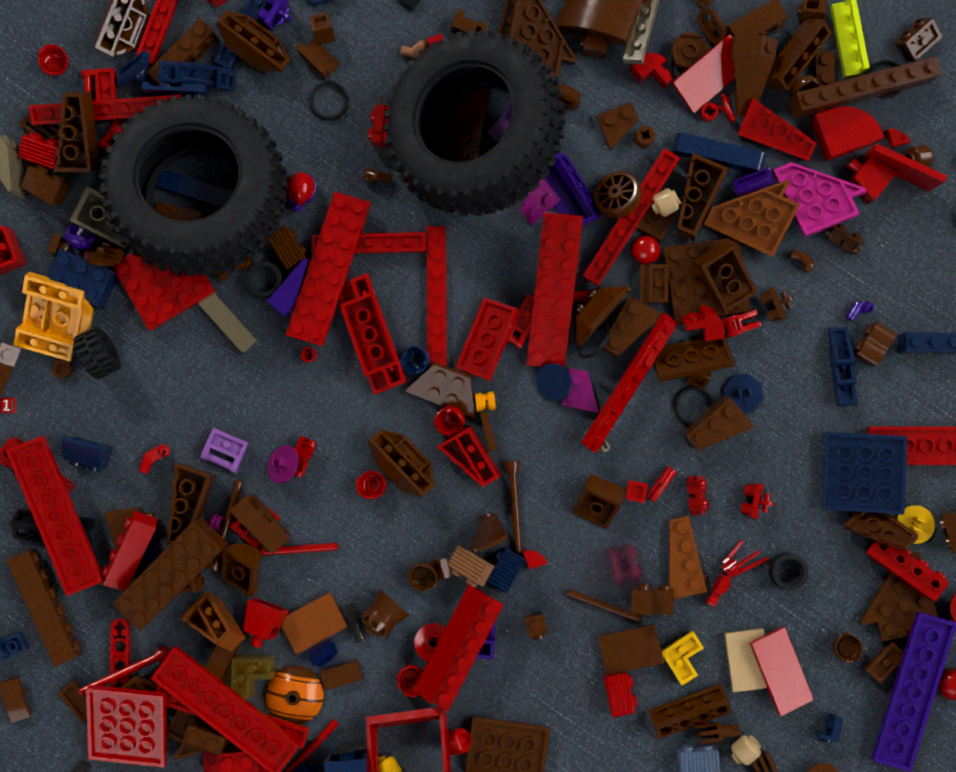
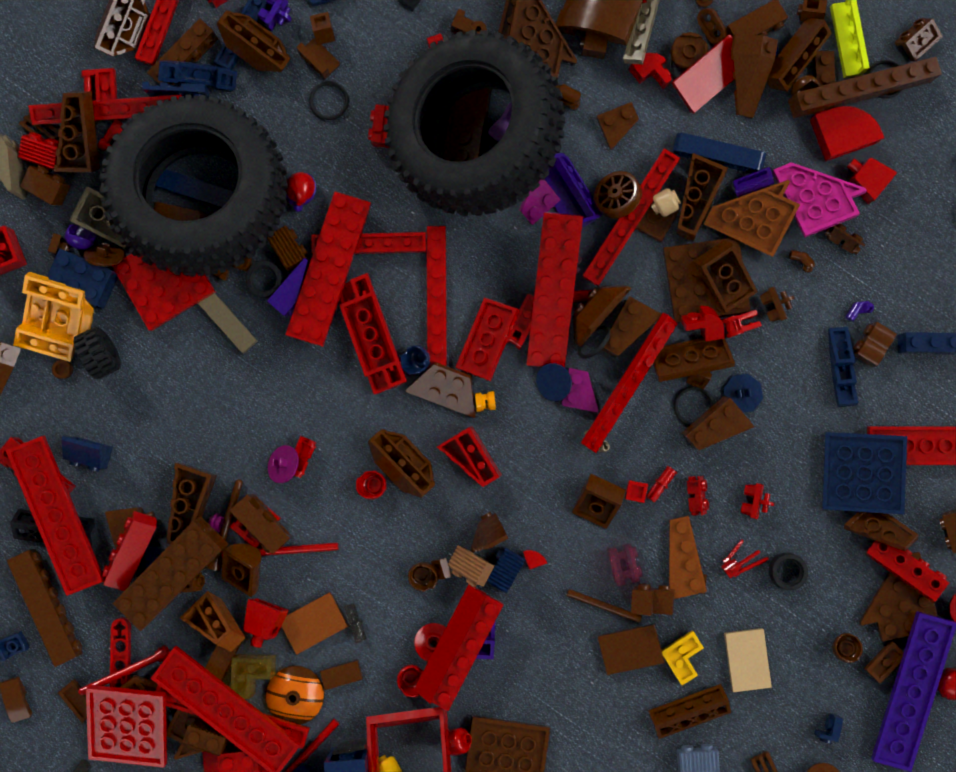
red sticker [0,398,16,413] -> none
red hair [38,44,68,76] -> none
dark blue tile [117,50,150,86] -> none
red arm [139,444,170,474] -> none
medium lavender plate [200,428,249,475] -> none
red hinge [301,347,318,362] -> none
clear blue brick [308,639,339,668] -> none
reddish brown hat [361,589,410,639] -> none
reddish brown arm [363,168,392,183] -> none
nougat arm [400,40,428,58] -> none
red hair [434,406,466,436] -> none
reddish brown tile [480,412,497,451] -> none
reddish brown piece [504,461,522,554] -> none
reddish brown brick [524,611,548,640] -> none
red brick [603,671,638,717] -> none
red hair [630,235,660,265] -> none
reddish brown wheel [634,126,655,148] -> none
reddish brown plate [640,264,668,303] -> none
reddish brown arm [695,722,741,745] -> none
red bush [700,103,718,122] -> none
red plate [706,573,731,607] -> none
red bar [716,94,737,123] -> none
tan head [731,735,761,765] -> none
red wing [737,98,817,161] -> none
tile [749,627,814,716] -> none
red tile [861,144,947,191] -> none
red tile [885,128,911,149] -> none
yellow piece [896,505,935,544] -> none
reddish brown head [904,145,934,167] -> none

